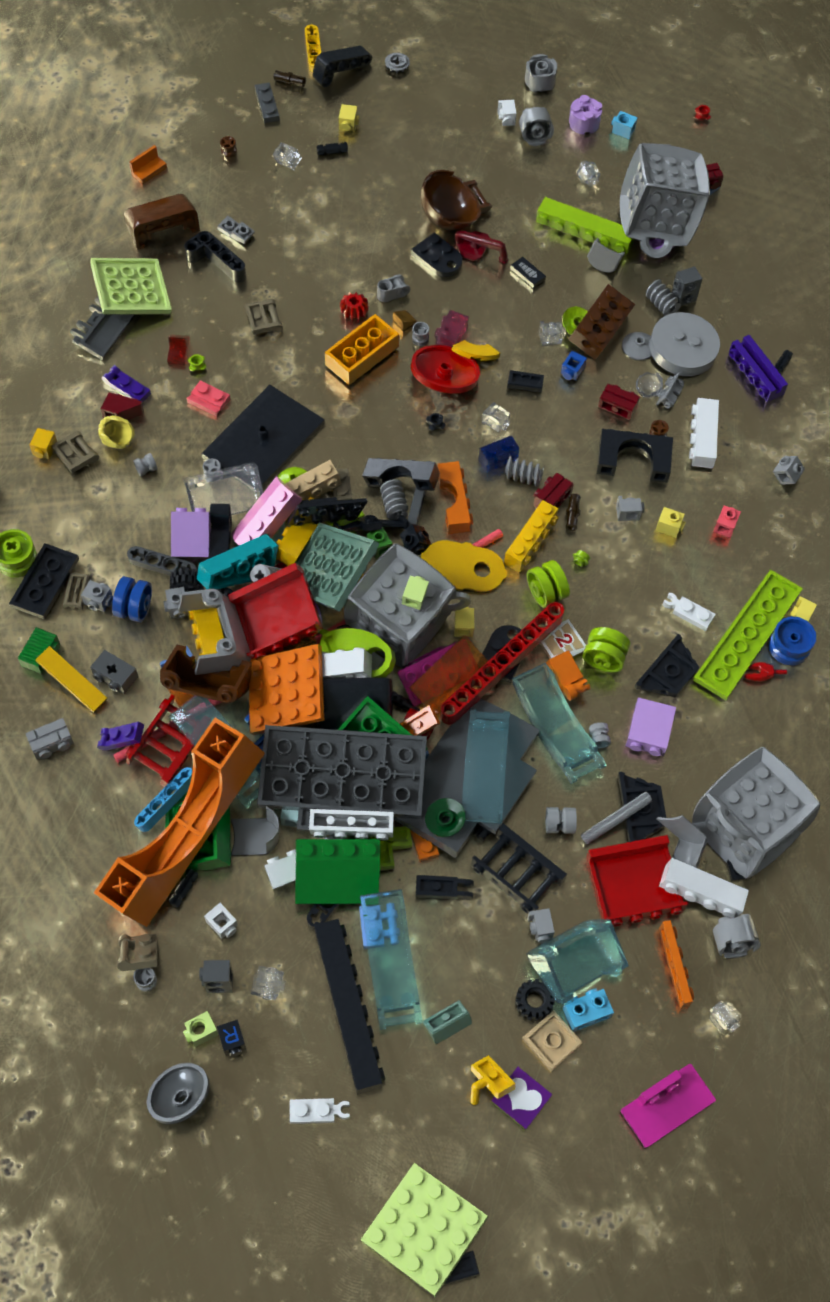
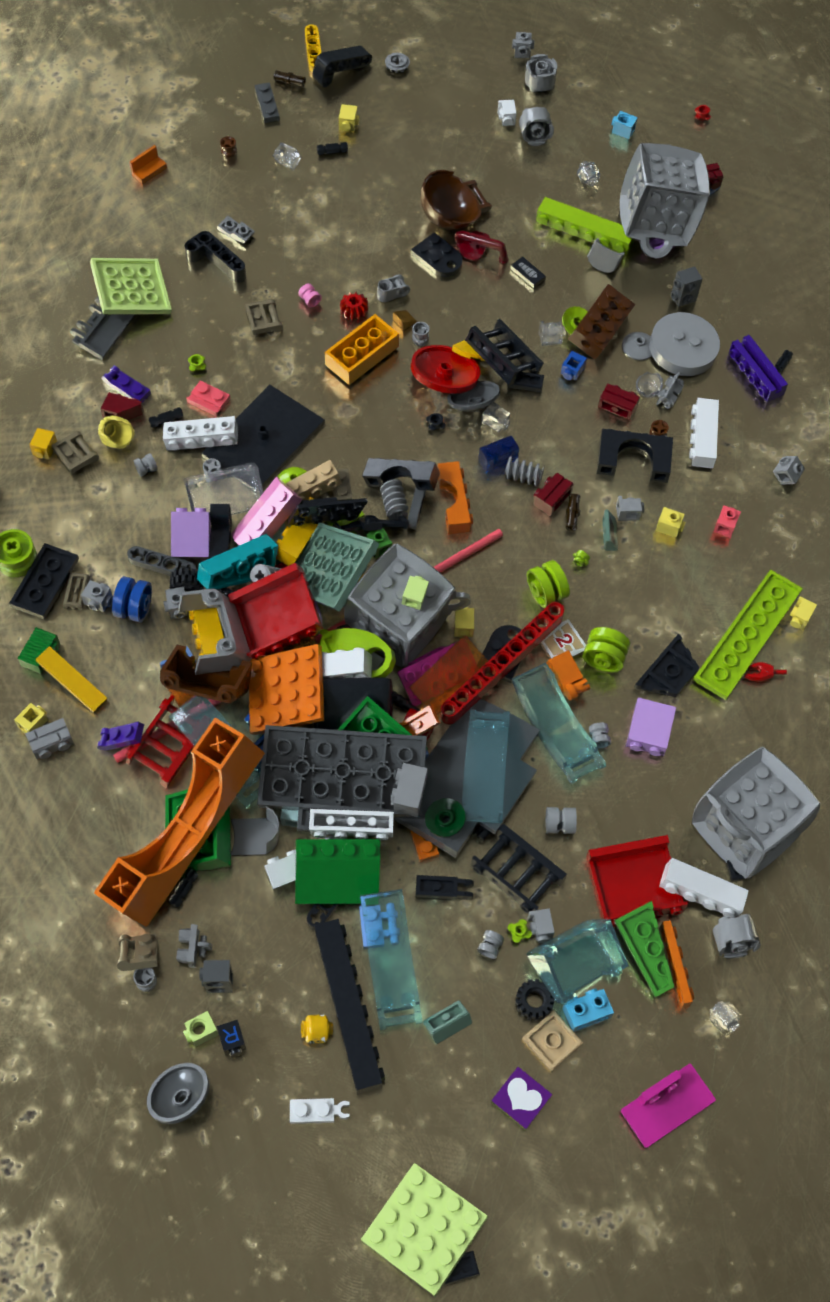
dark grey brick [90,649,138,694] -> none
reddish brown windscreen [124,194,200,250] -> none
dark azure beam [134,767,193,832] -> none
clear red slope [167,335,190,365] -> none
white brick [204,903,238,939] -> none
clear brick [251,965,286,1000] -> none
lime plate [370,826,412,870] -> none
black brick [400,524,431,555] -> none
yellow piece [420,540,507,592] -> none
clear pink brick [434,310,469,347] -> none
yellow plate [470,1055,516,1105] -> none
yellow brick [504,500,559,573] -> none
lavender brick [569,95,602,134] -> none
light grey axle [581,792,652,844] -> none
black wing [618,772,666,842] -> none
light grey piece [646,279,681,316] -> none
light grey piece [657,815,708,868] -> none
white plate [663,593,716,631] -> none
blue wheel [769,616,816,666] -> none
none -> light yellow brick [14,703,48,733]
none -> black axle [149,407,183,427]
none -> white brick [163,416,238,451]
none -> light grey hips [176,924,212,968]
none -> bright pink wheel [298,283,322,308]
none -> yellow head [301,1015,333,1043]
none -> light grey brick [390,763,428,817]
none -> dark grey dish [447,381,500,412]
none -> black fence [465,319,544,385]
none -> light grey wheel [477,930,504,959]
none -> lime plate [507,919,532,943]
none -> light grey brick [512,32,534,58]
none -> sand green slope [602,510,618,551]
none -> bright green wing [614,901,674,997]

